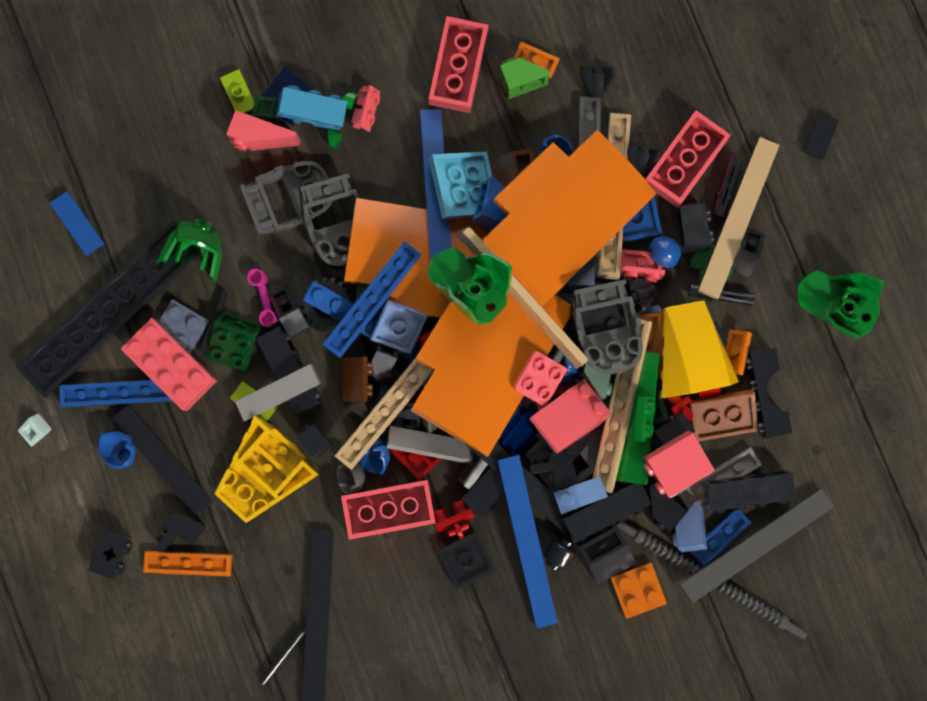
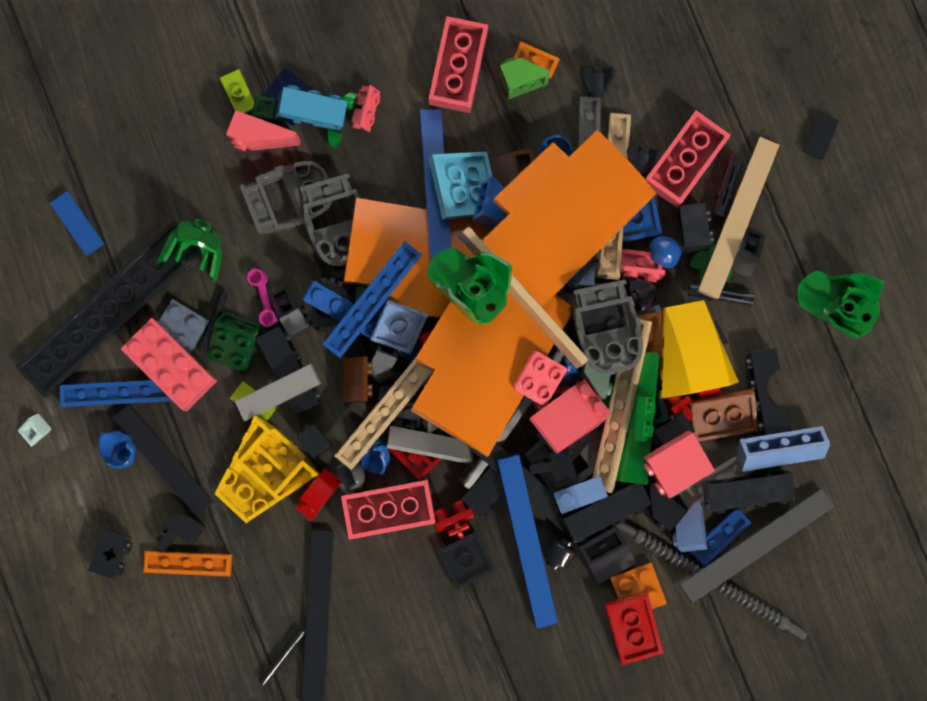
clear blue tile [498,406,539,459] -> none
orange plate [725,329,752,375] -> none
none -> red brick [295,469,342,521]
none -> red tile [605,591,664,665]
none -> medium blue brick [736,426,830,472]

